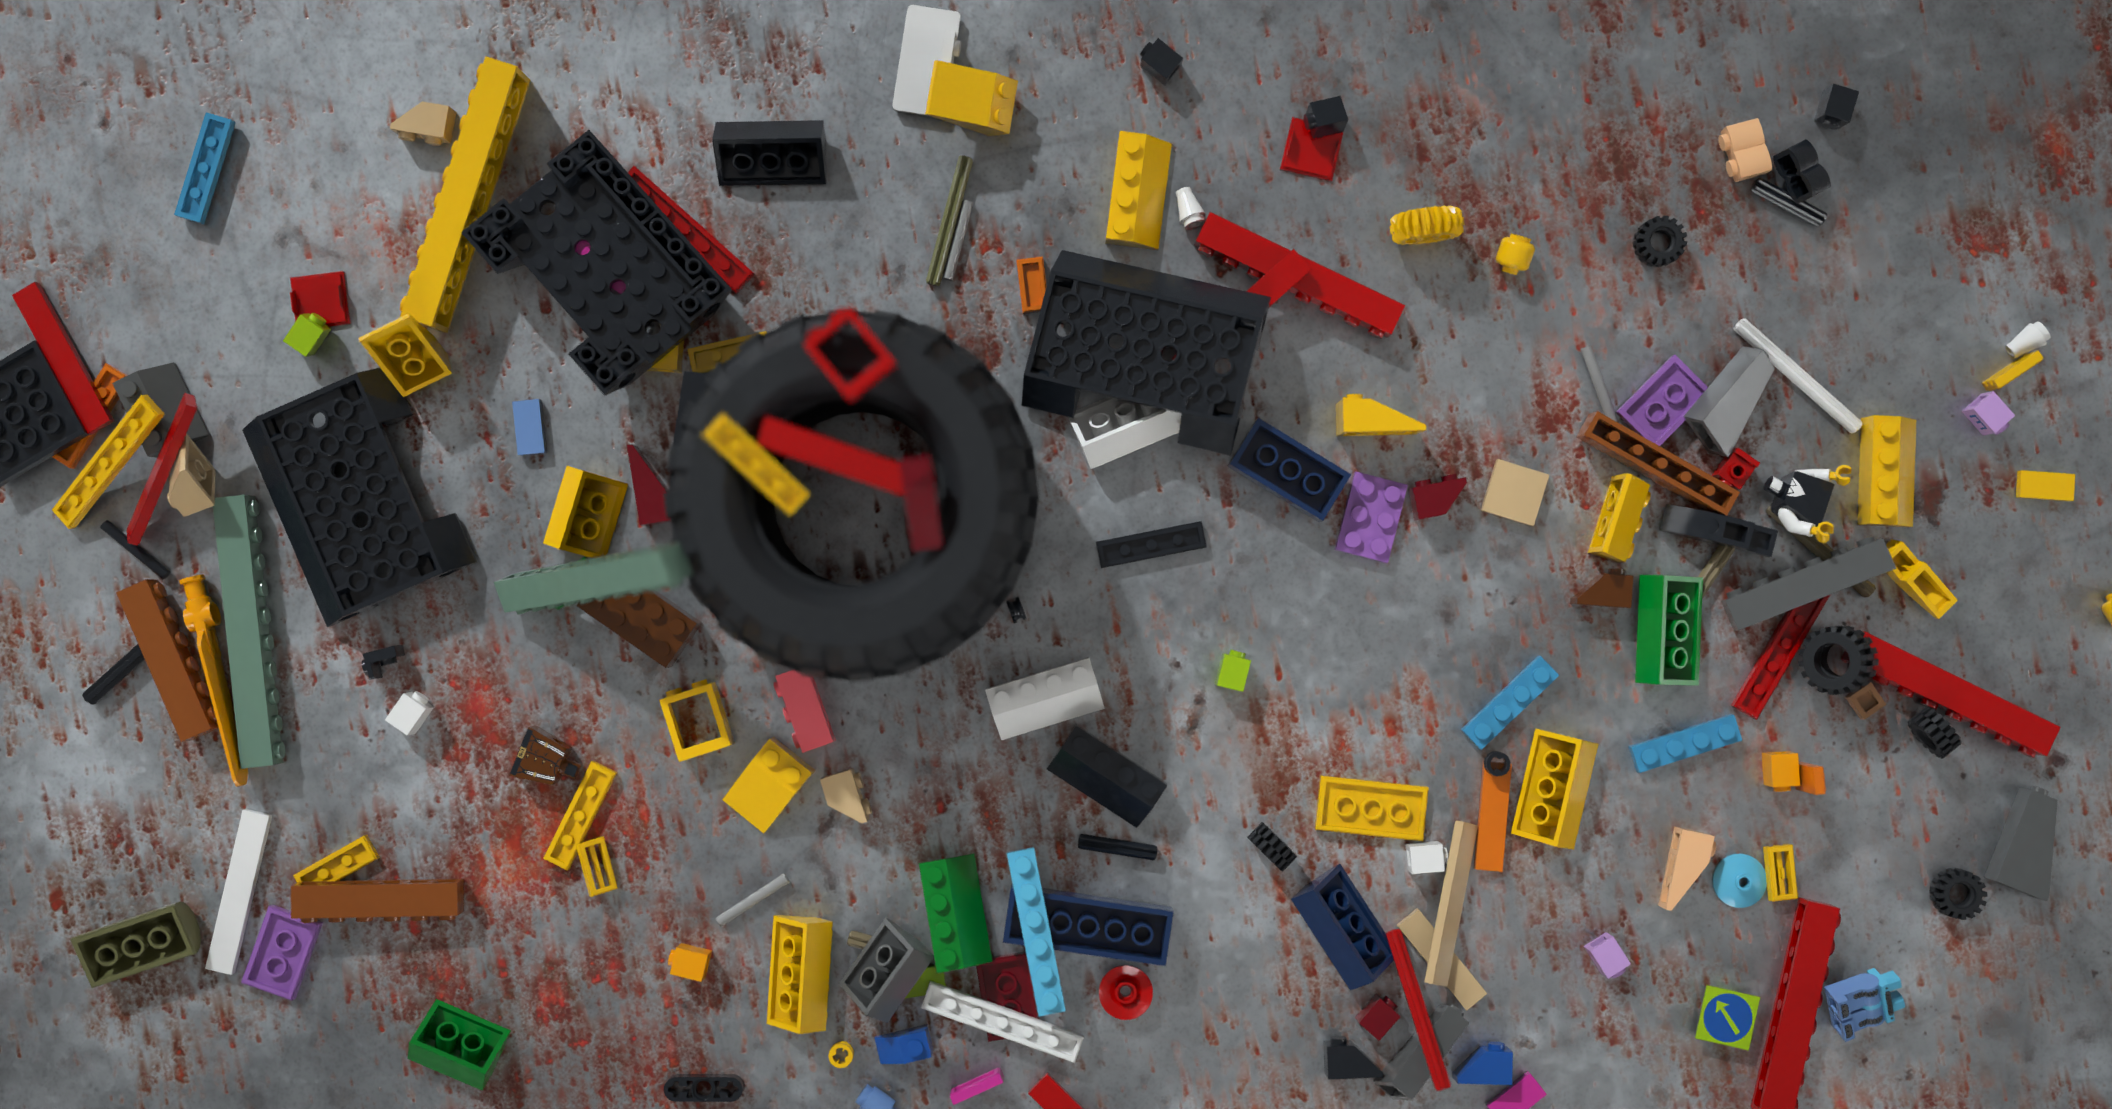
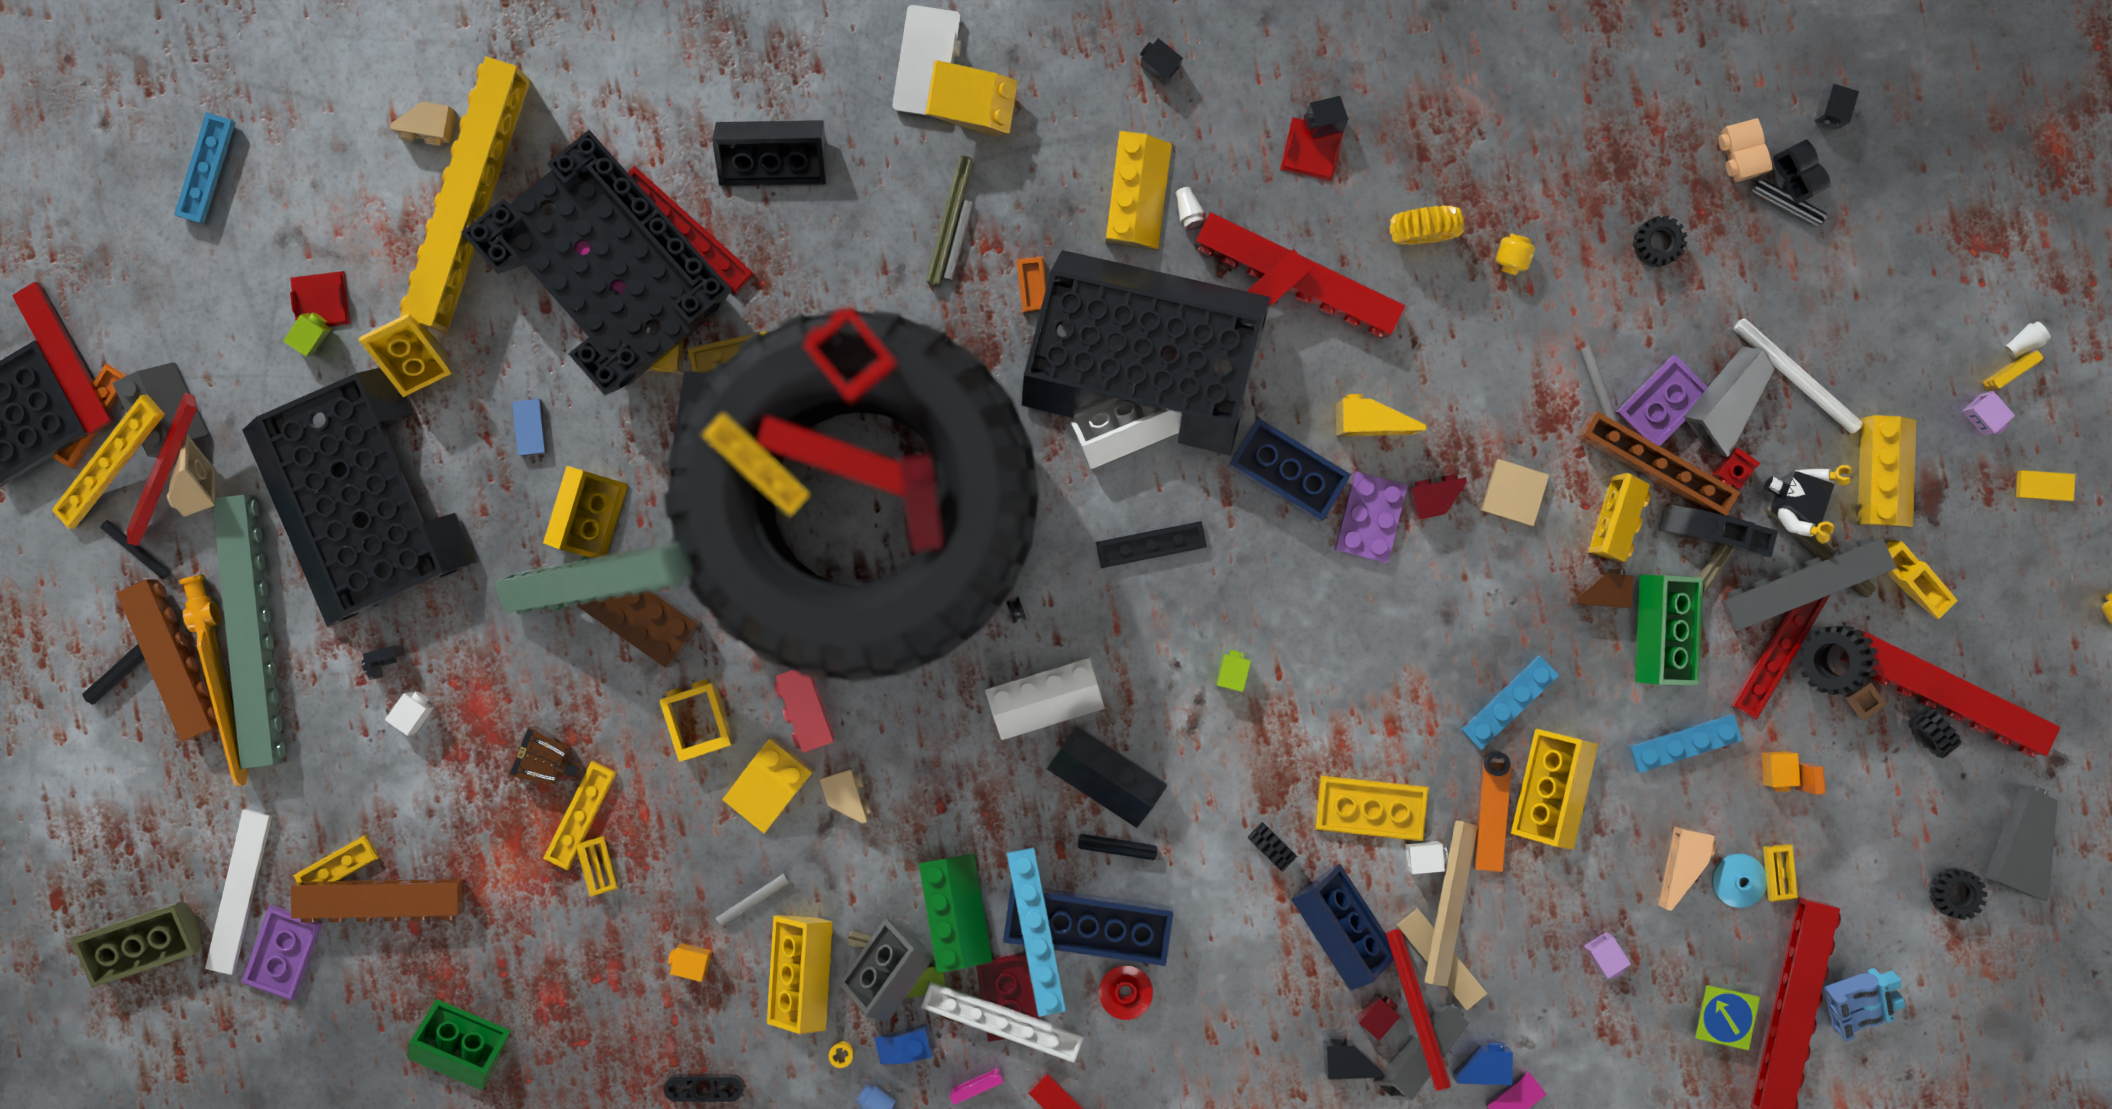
dark red slope [627,444,671,526] -> none

